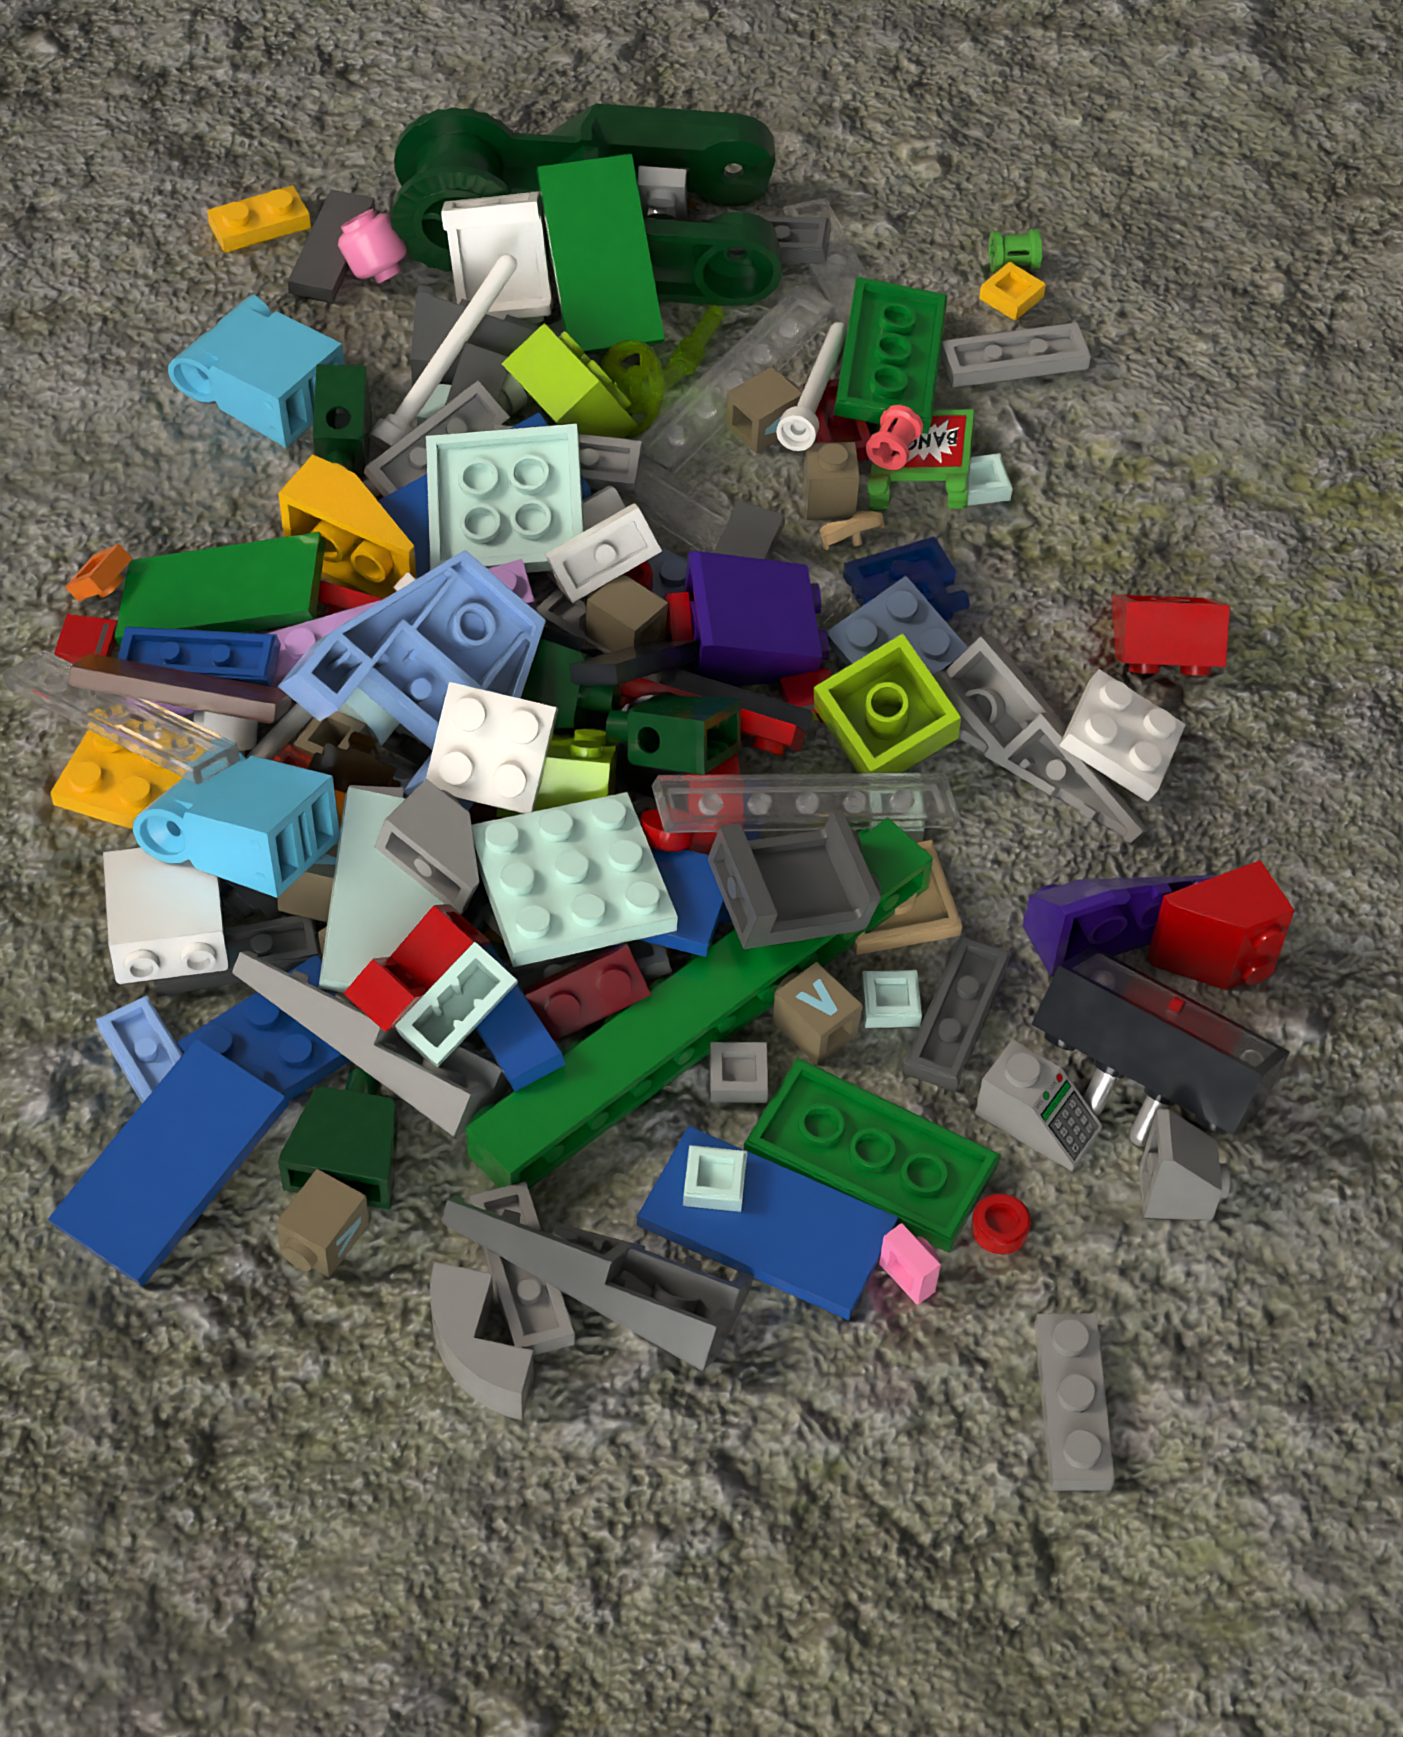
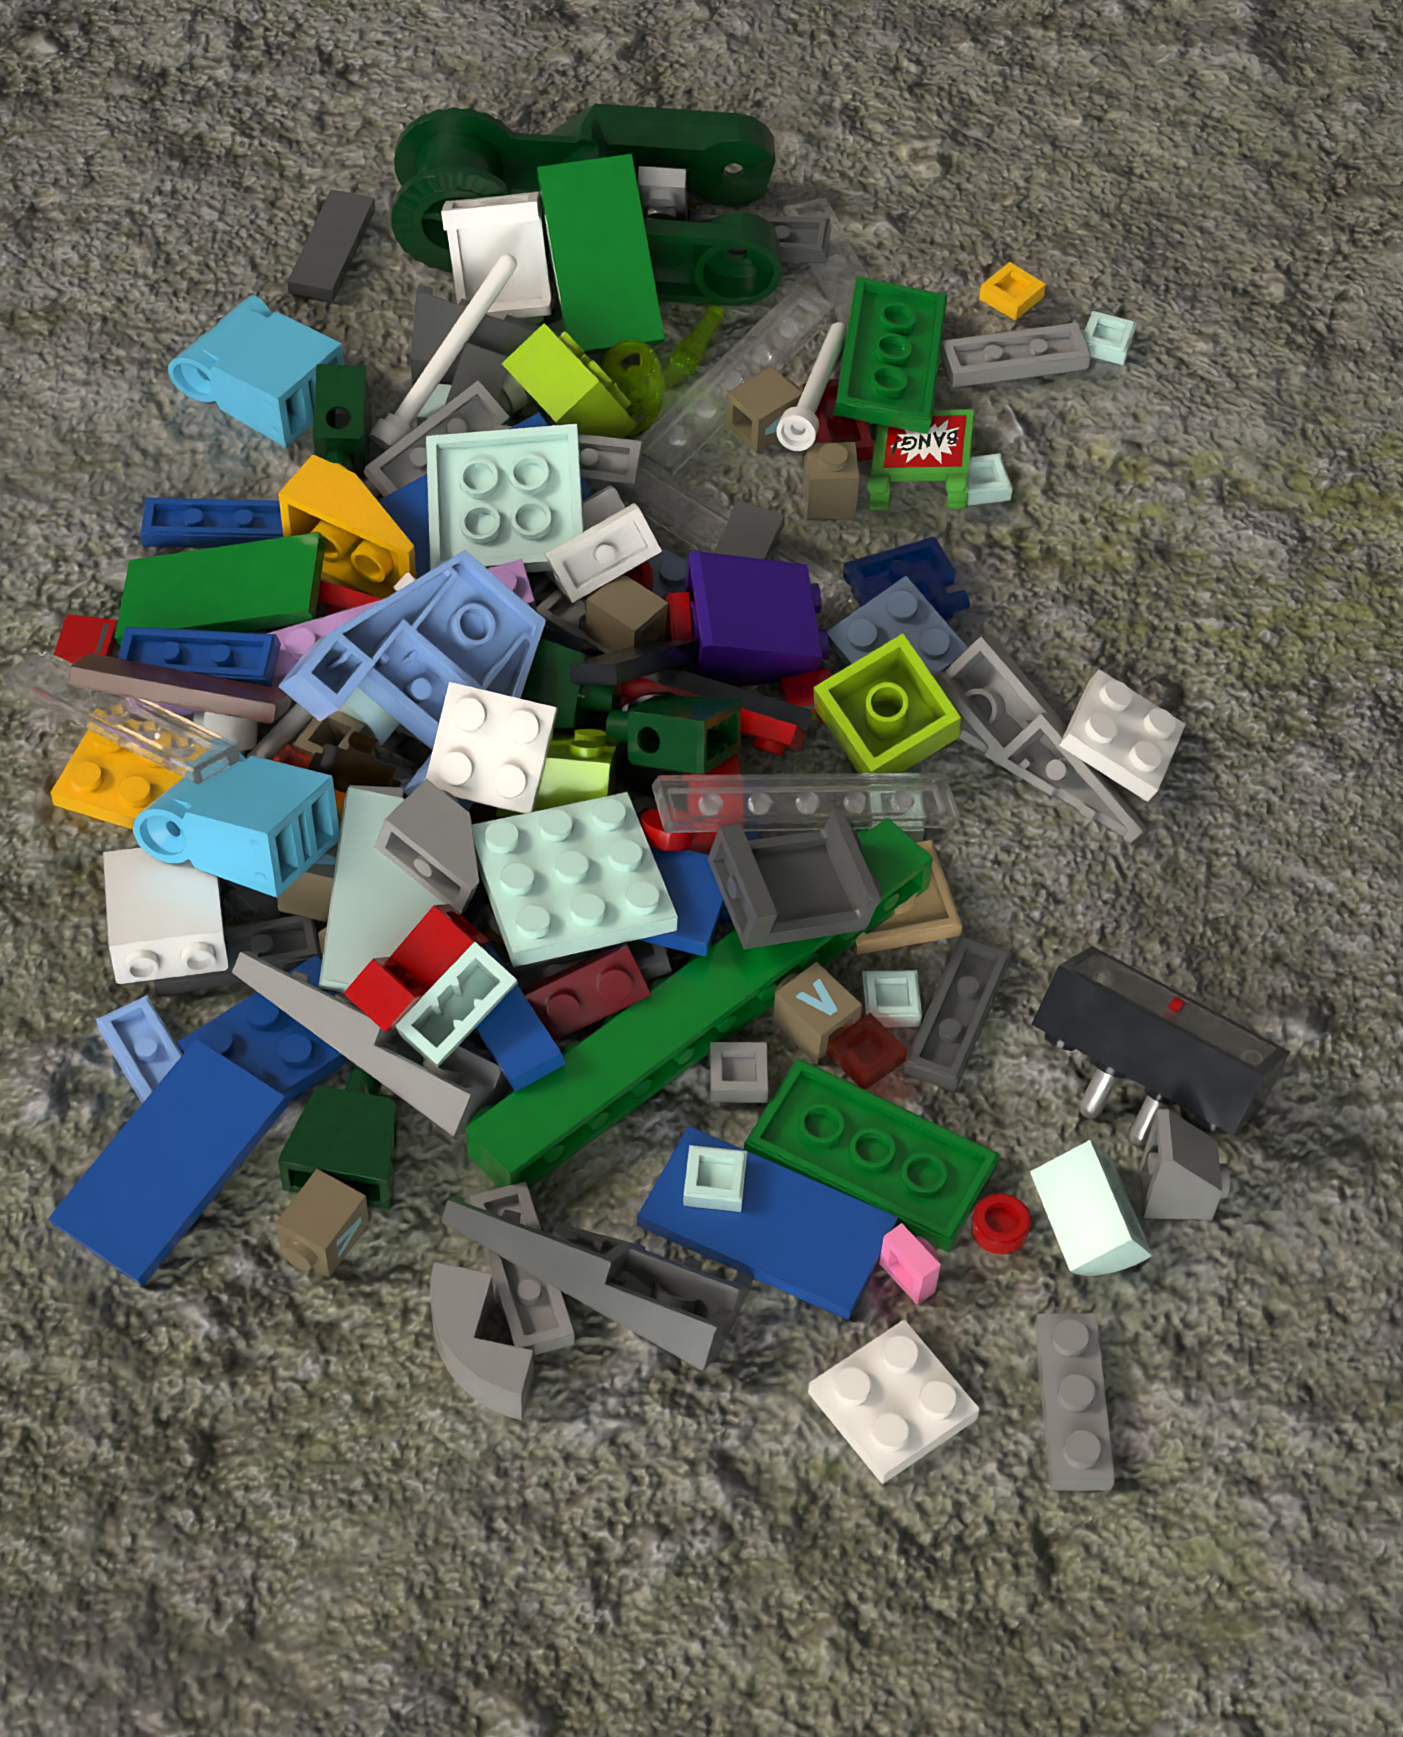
orange plate [65,544,133,602] -> none
yellow plate [207,185,311,253] -> none
bright pink head [338,209,407,283] -> none
tan piece [820,510,885,550] -> none
coral bush [866,405,923,470] -> none
light grey slope [975,1039,1103,1172] -> none
bright green bush [988,229,1042,273] -> none
dark purple wedge [1023,875,1218,977] -> none
red slope [1112,594,1230,675] -> none
red slope [1147,860,1295,990] -> none
none -> blue tile [141,498,283,548]
none -> white plate [808,1319,980,1485]
none -> clear red plate [827,1013,908,1090]
none -> light aqua brick [1030,1140,1153,1276]
none -> light aqua tile [1083,311,1137,365]

